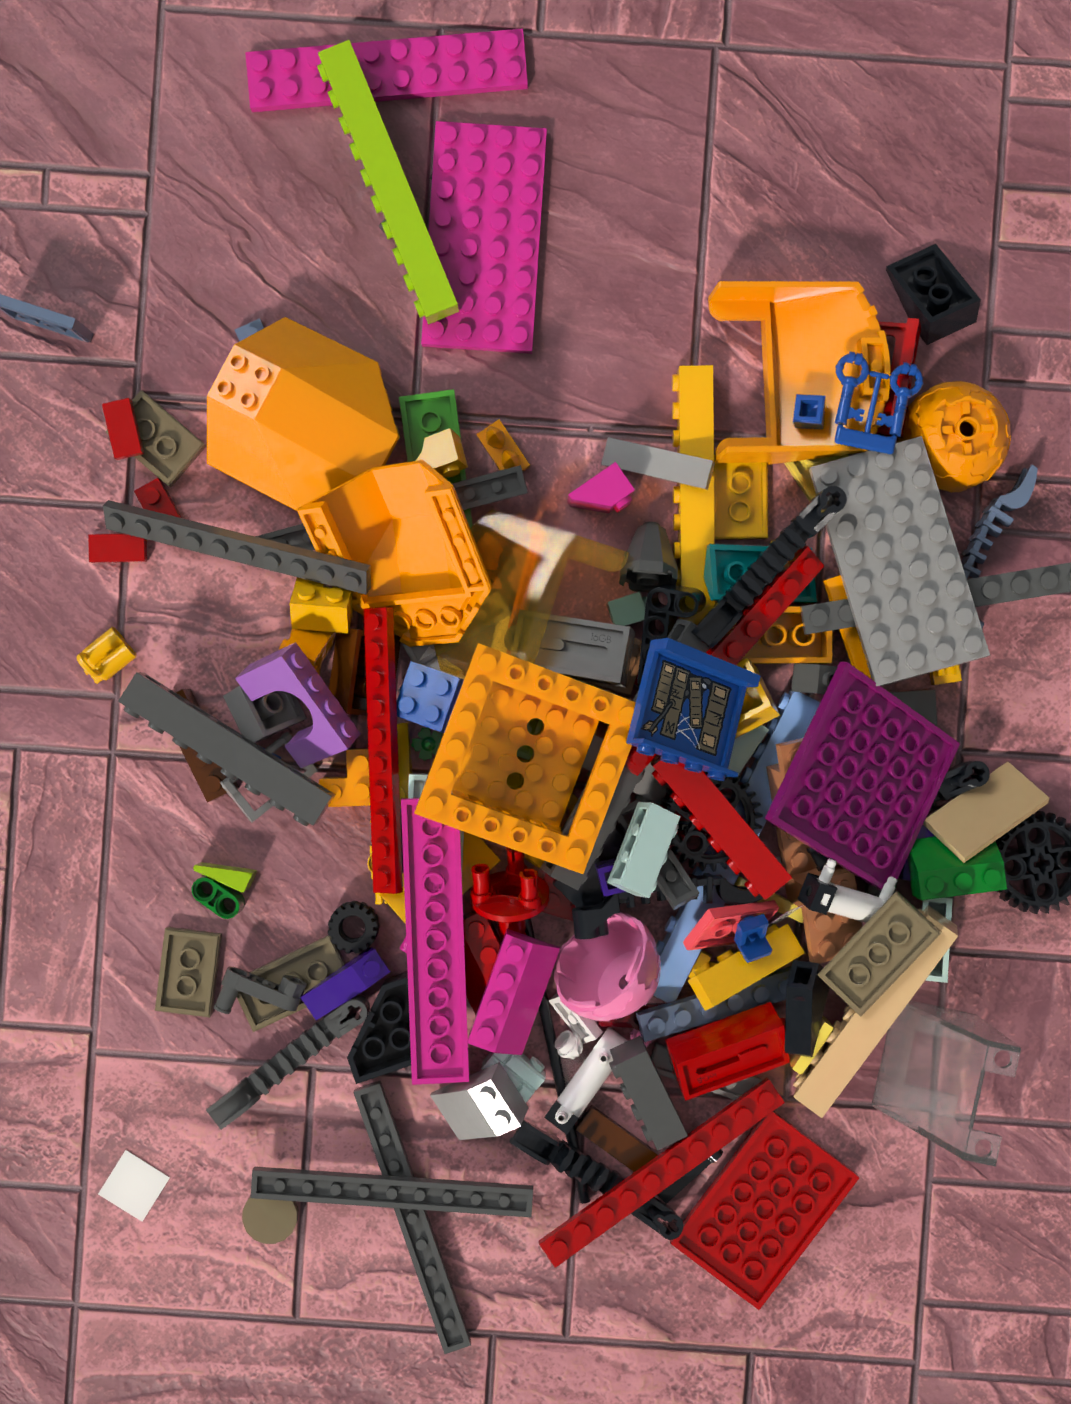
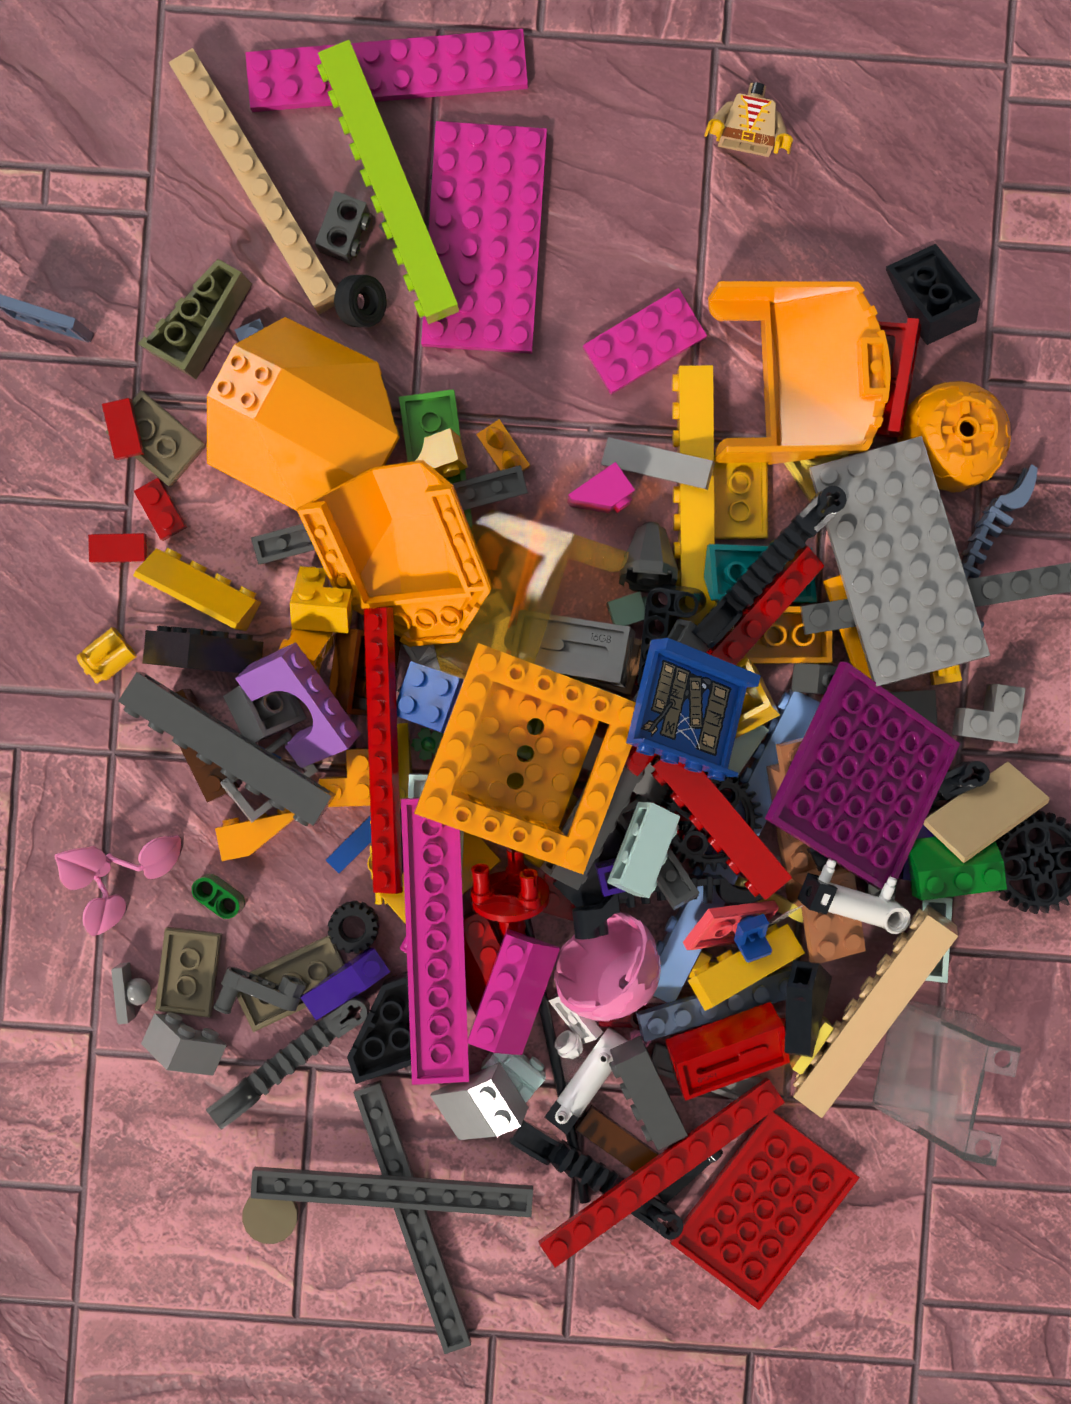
white sticker [98,1150,170,1222] -> none
dark grey plate [103,500,371,595] -> none
lime slope [193,862,257,893] -> none
blue slope [793,394,825,430] -> none
dark tan tile [817,891,942,1017] -> none
blue piece [835,351,924,455] -> none
none -> bright pink plant [55,835,181,936]
none -> light grey tile [111,962,151,1024]
none -> yellow slope [133,547,261,631]
none -> olive wedge [138,259,252,380]
none -> light grey brick [141,1012,227,1076]
none -> black brick [142,626,264,673]
none -> tan brick [169,48,336,315]
none -> light orange slope [215,808,295,861]
none -> dark grey brick [315,191,372,264]
none -> blue sticker [326,815,371,873]
none -> black tyre [334,275,387,327]
none -> dark pink plate [583,288,707,395]
none -> torso [704,82,793,157]
none -> light grey brick [952,684,1026,744]

